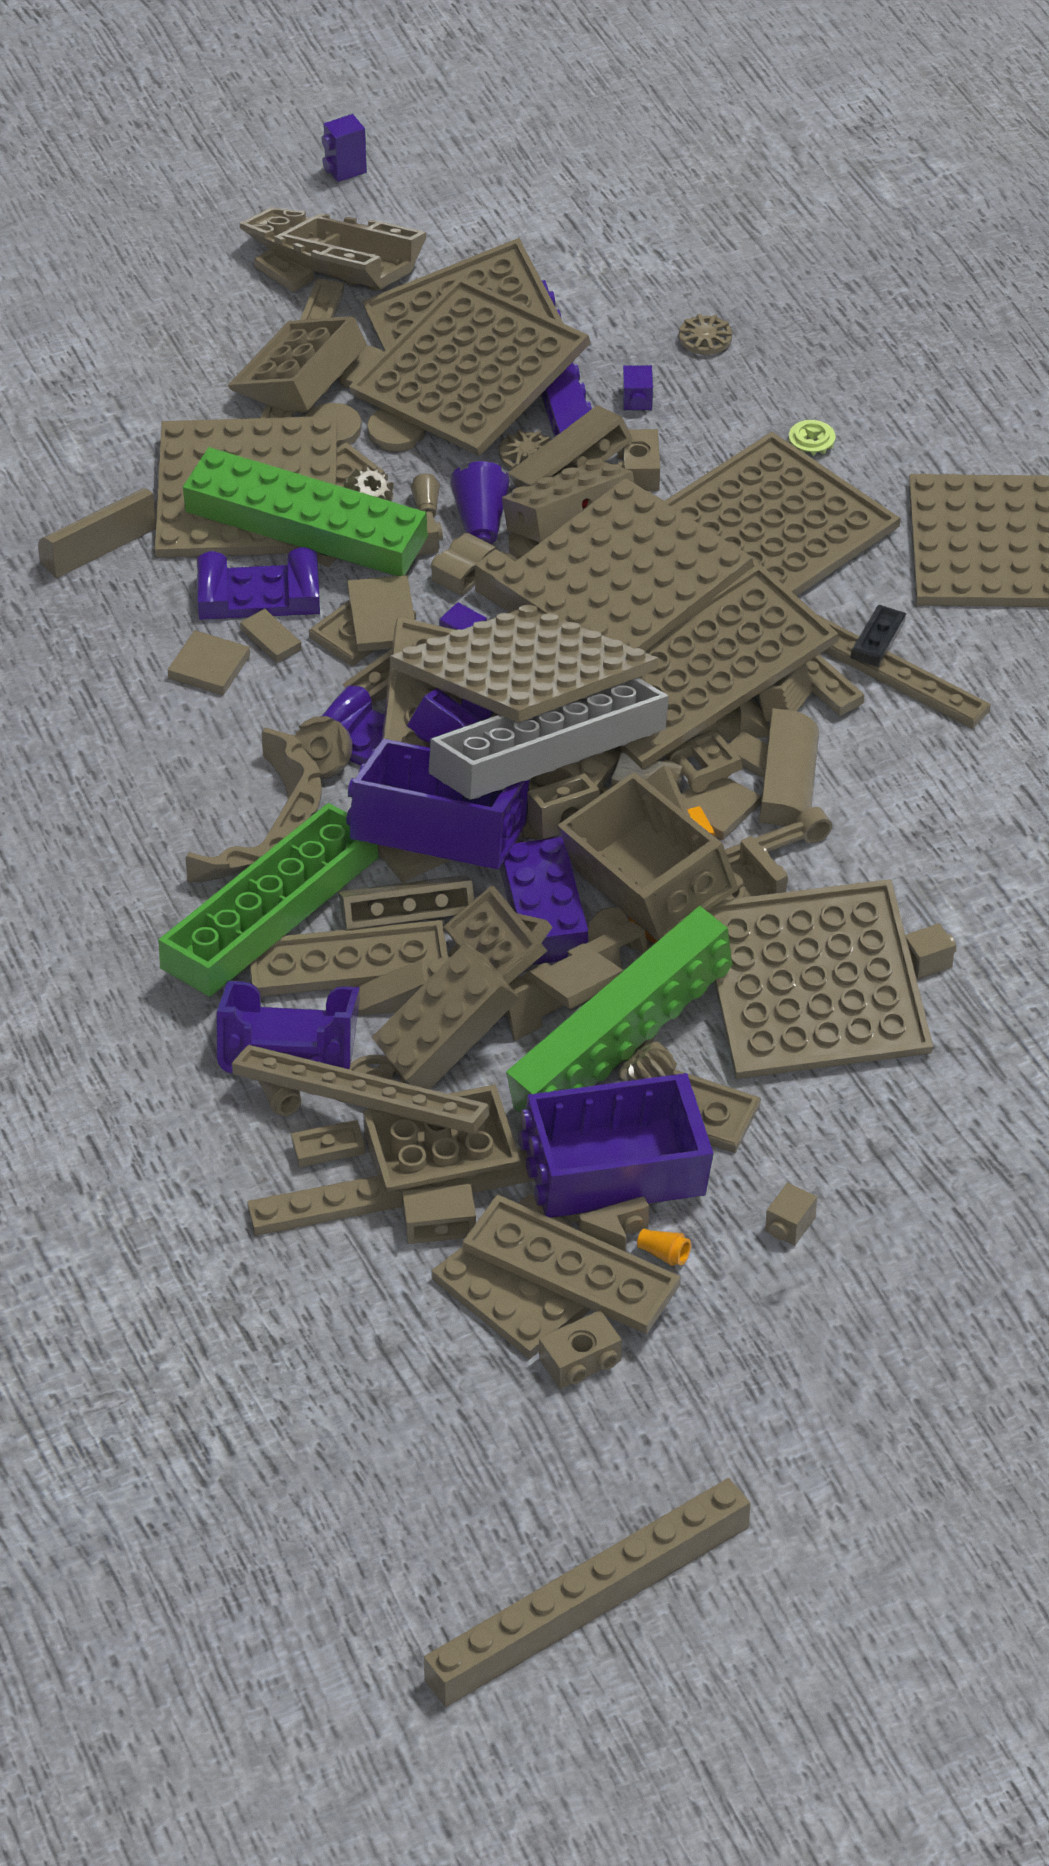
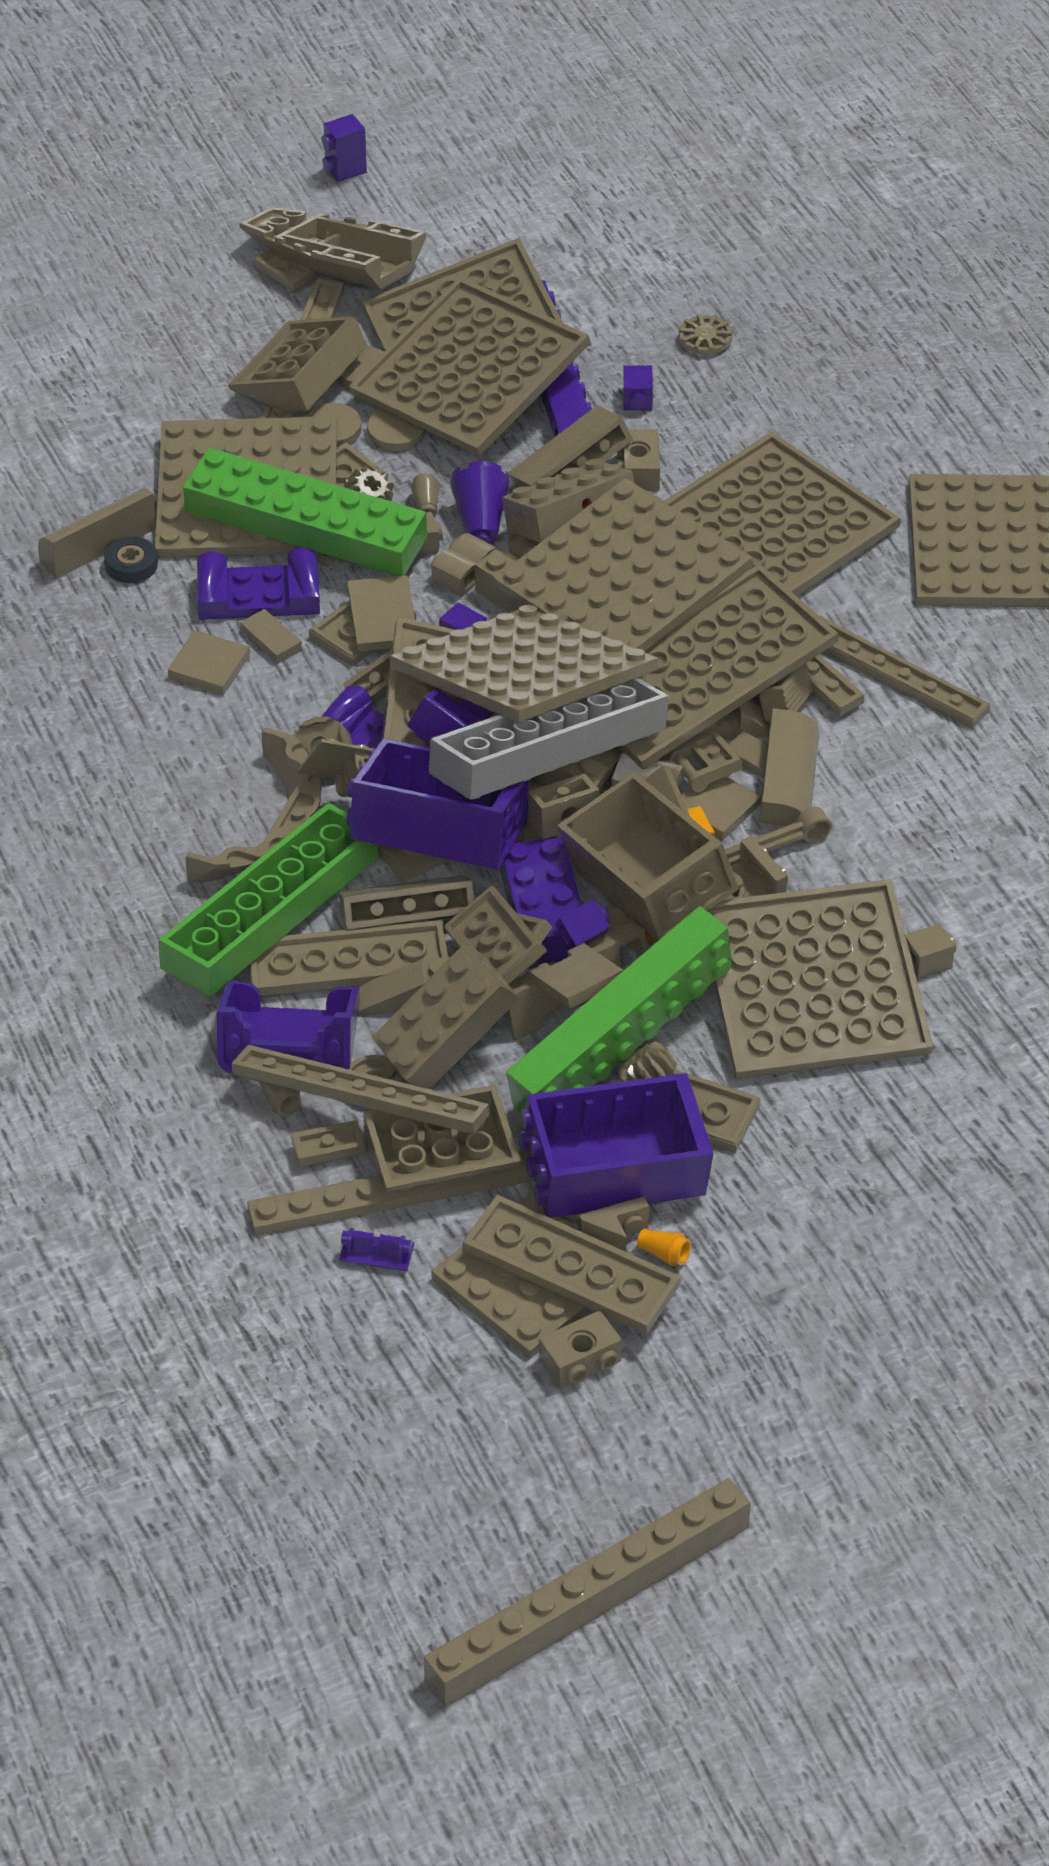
dark tan brick [402,1183,476,1244] -> none
dark tan wheel [499,429,550,469] -> none
dark tan brick [765,1182,817,1246] -> none
yellowish green gear [789,420,836,456] -> none
black tile [850,605,906,667] -> none
none -> black bush [104,536,158,583]
none -> dark tan hinge [297,739,374,797]
none -> dark purple hinge [339,1228,415,1272]
none -> dark purple brick [555,899,610,950]

